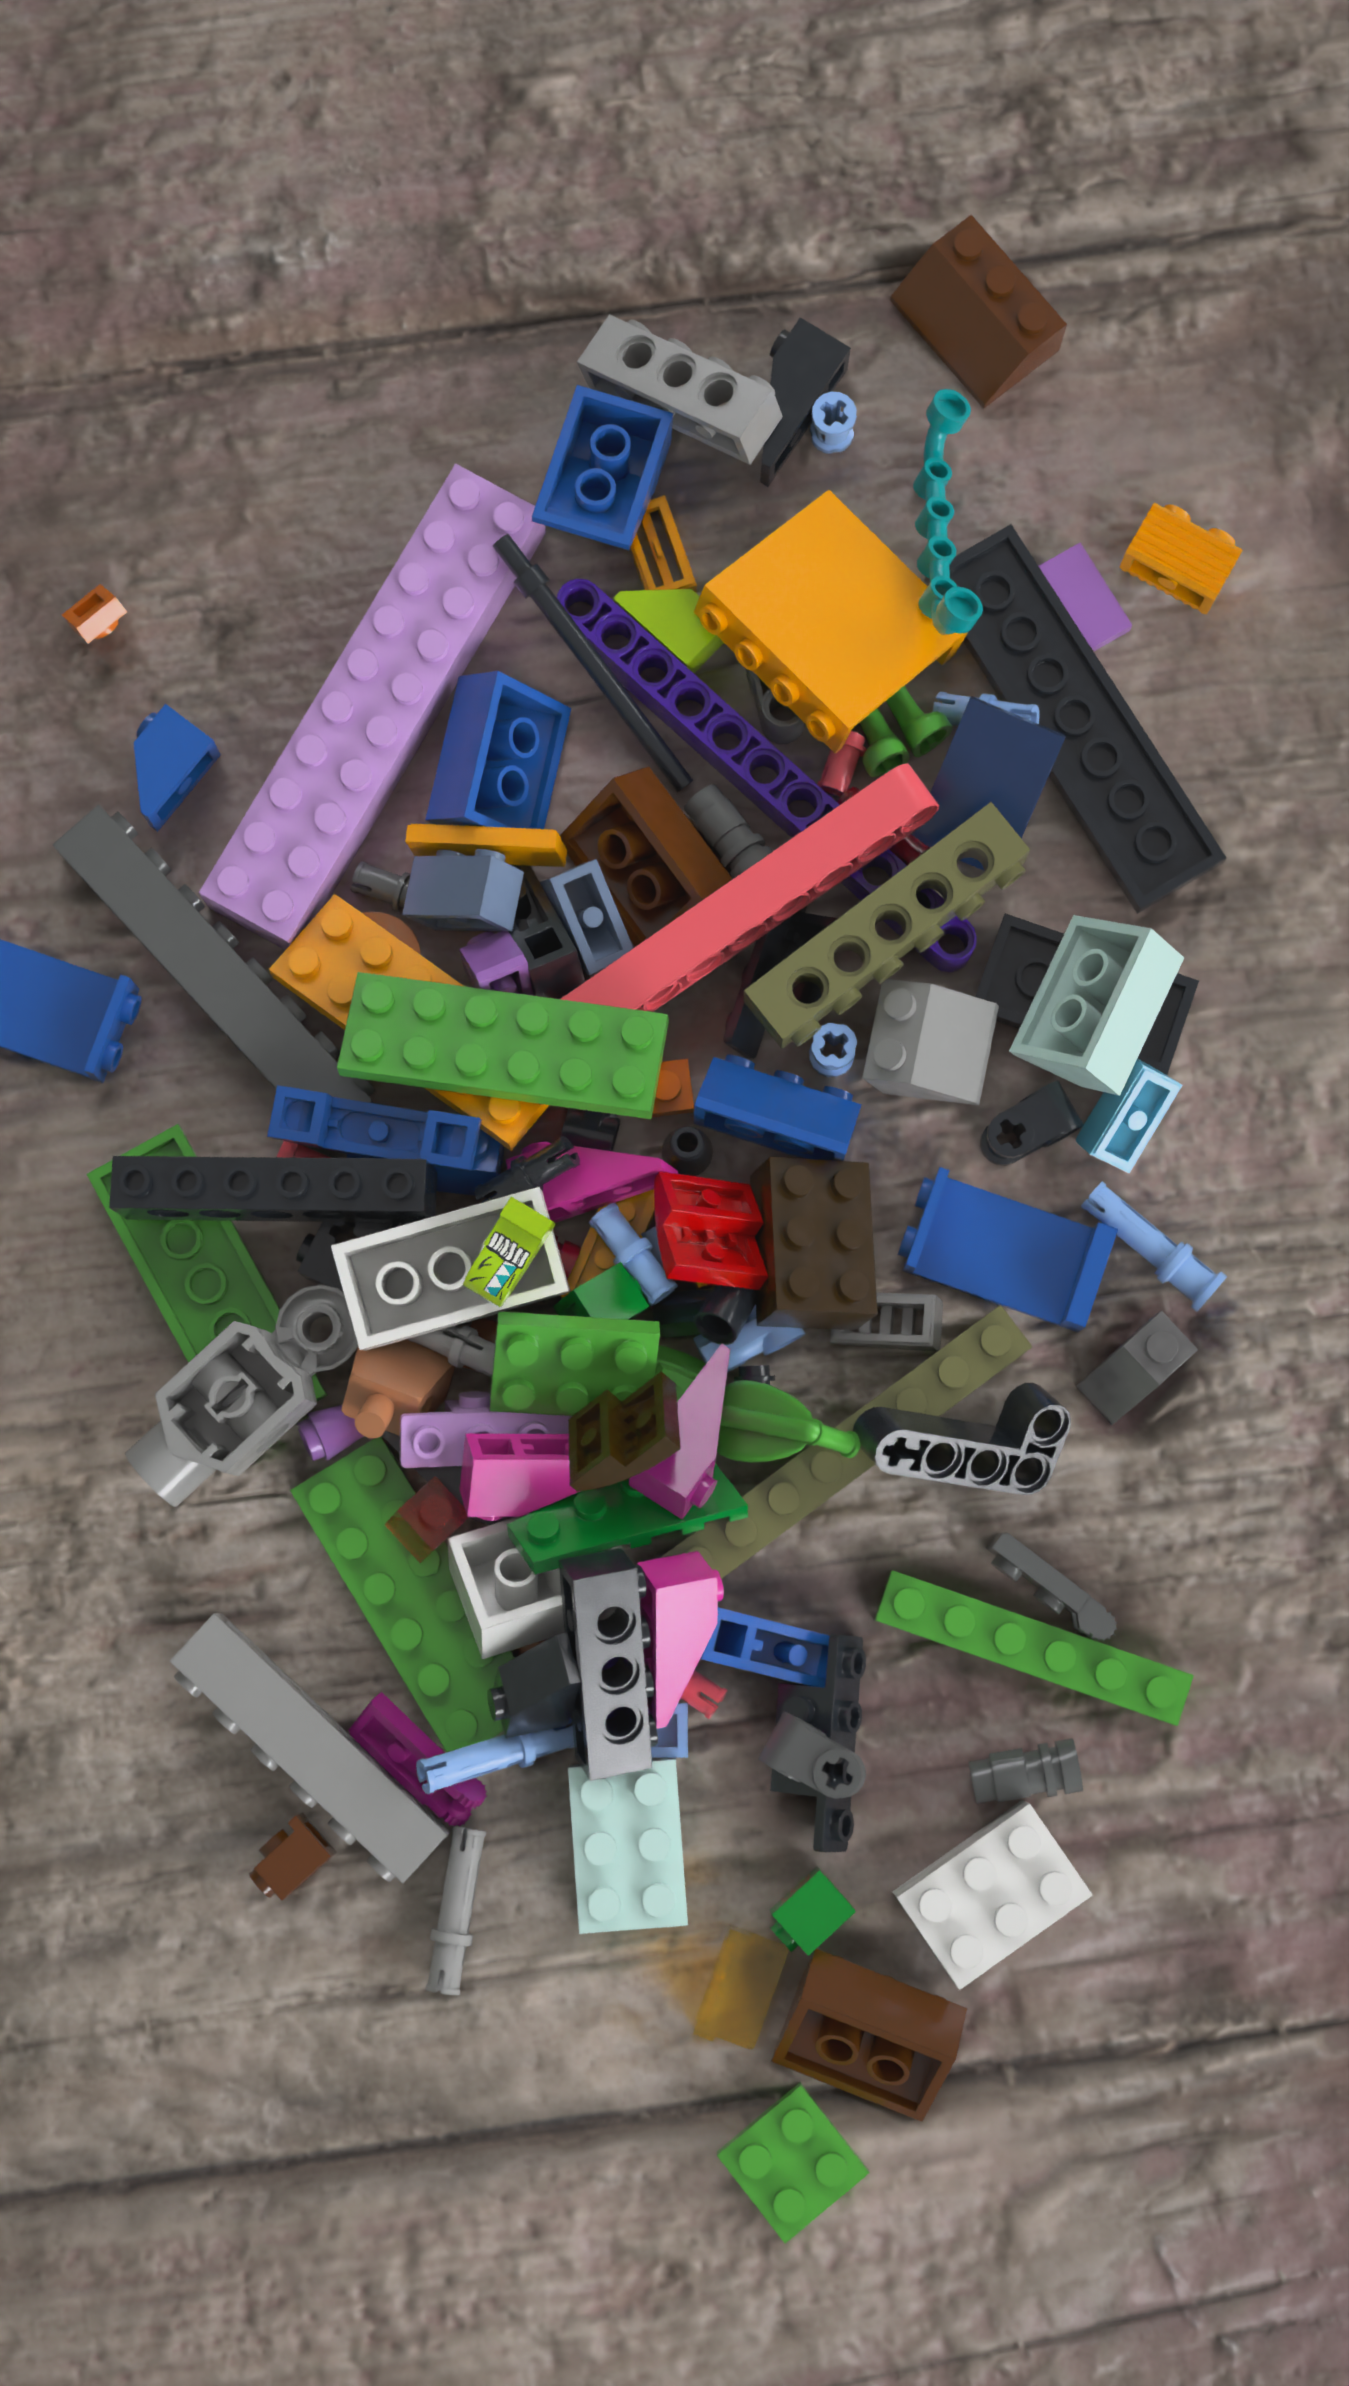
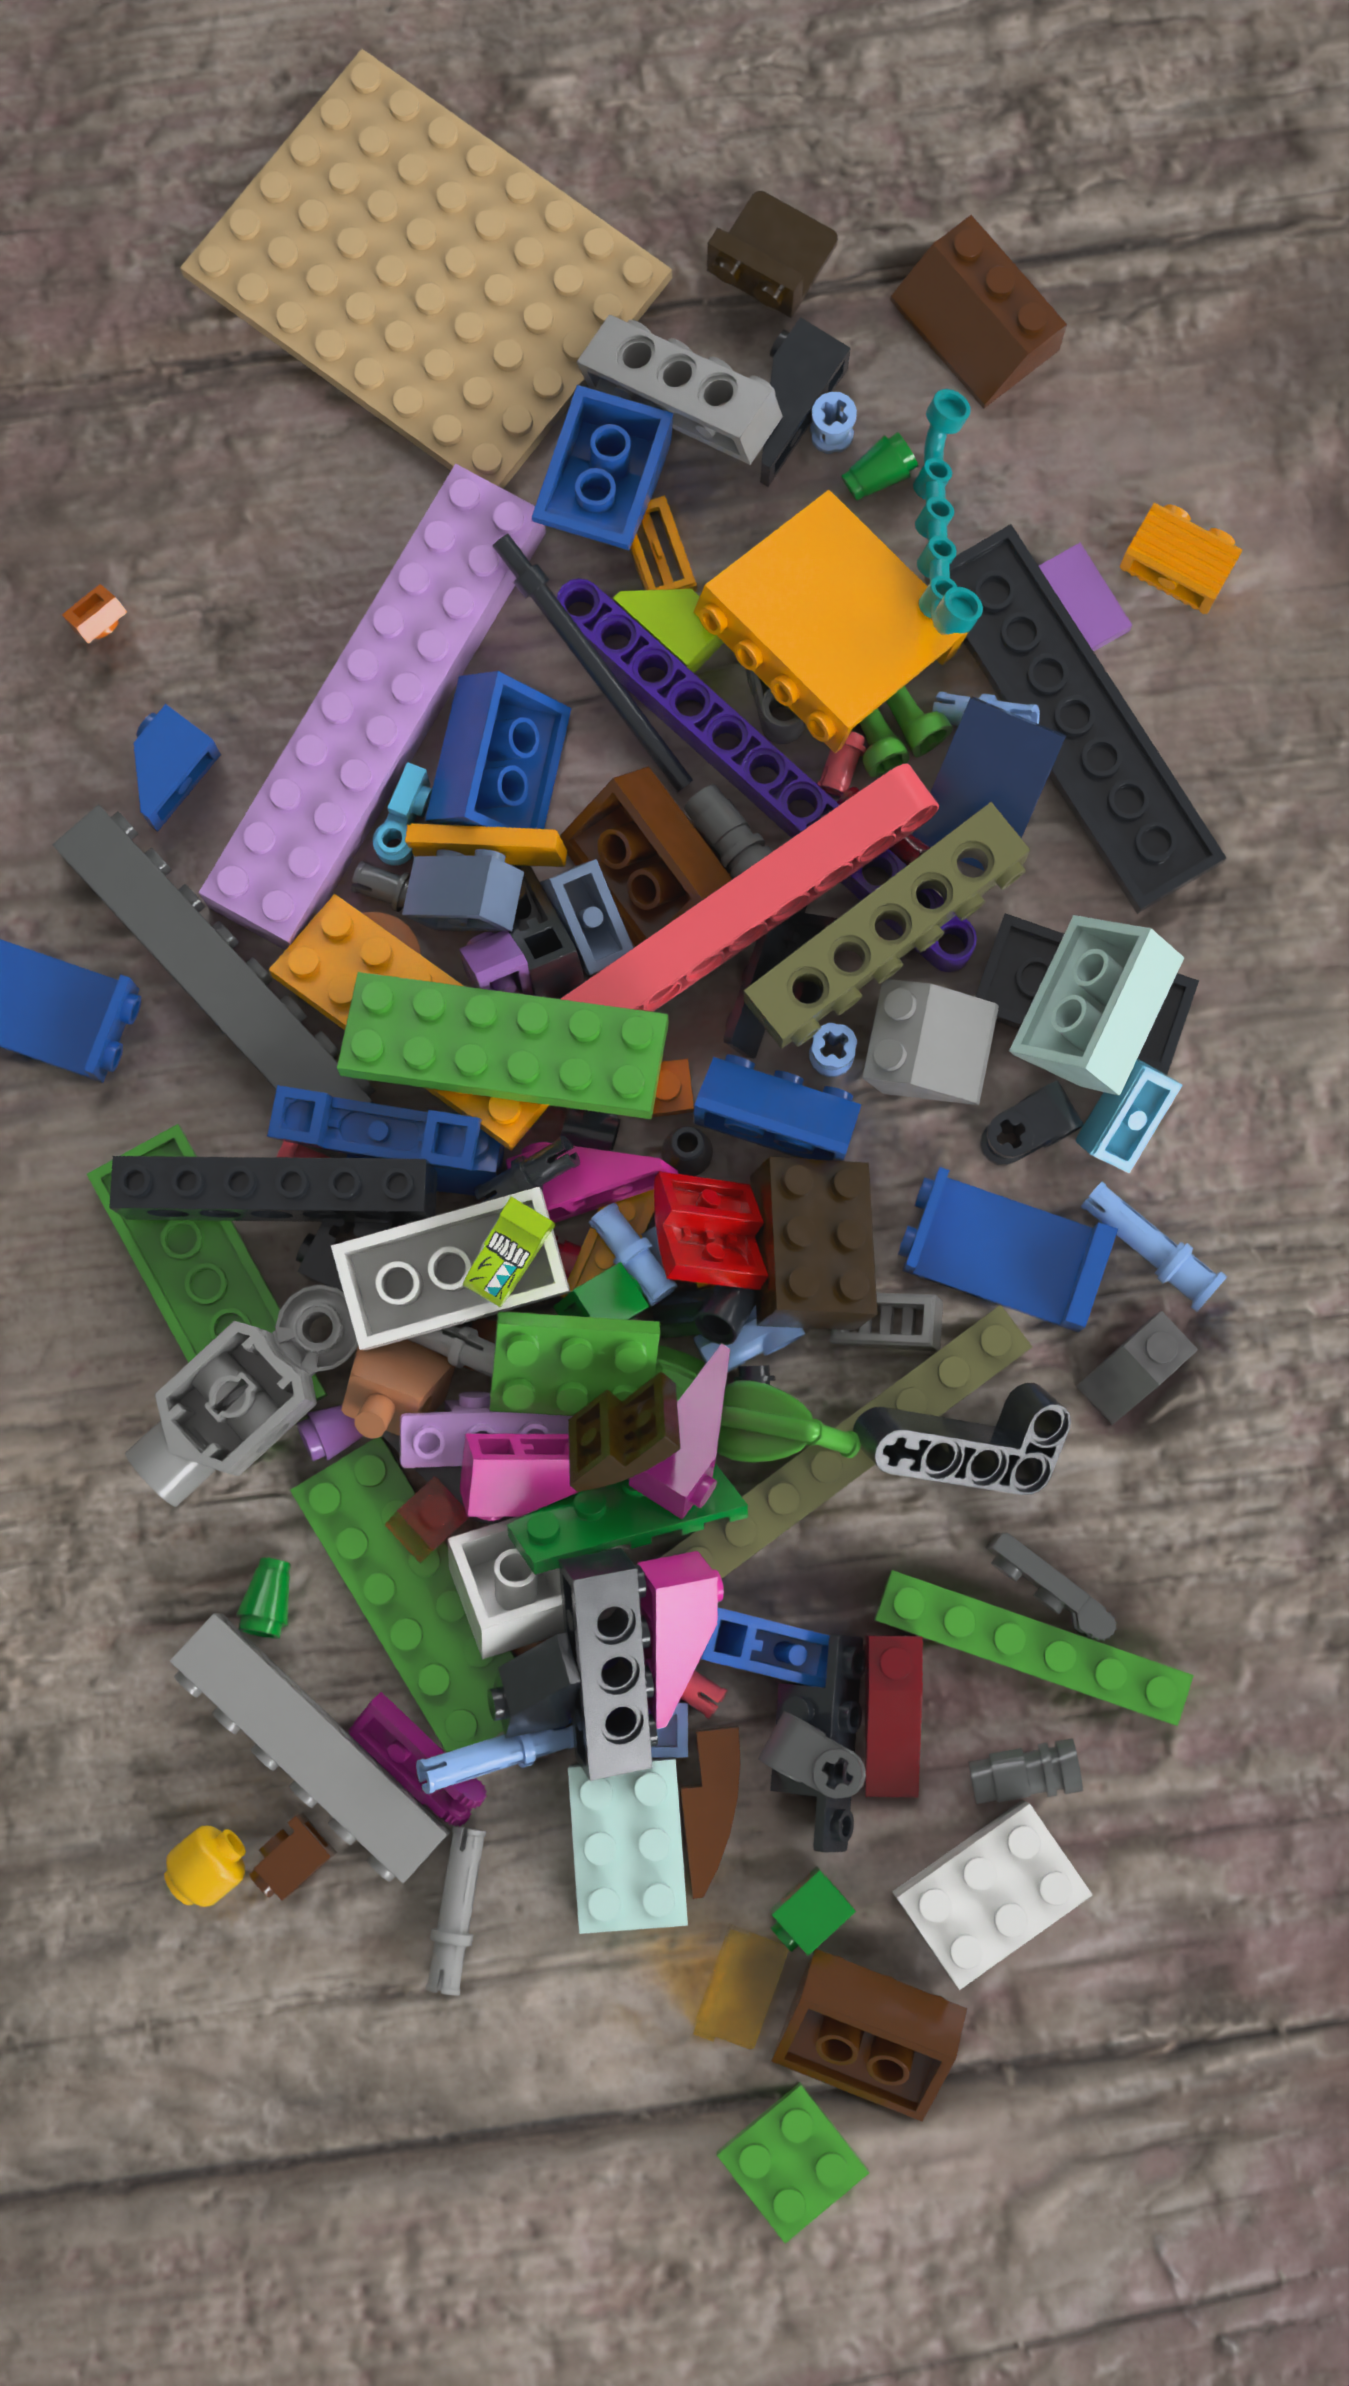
none -> yellow head [164,1825,246,1907]
none -> tan plate [180,49,672,489]
none -> green cone [236,1557,291,1639]
none -> medium azure plate [373,762,432,866]
none -> reddish brown slope [681,1726,741,1899]
none -> dark brown bracket [707,191,838,318]
none -> green cone [841,432,919,501]
none -> dark red slope [865,1636,923,1798]

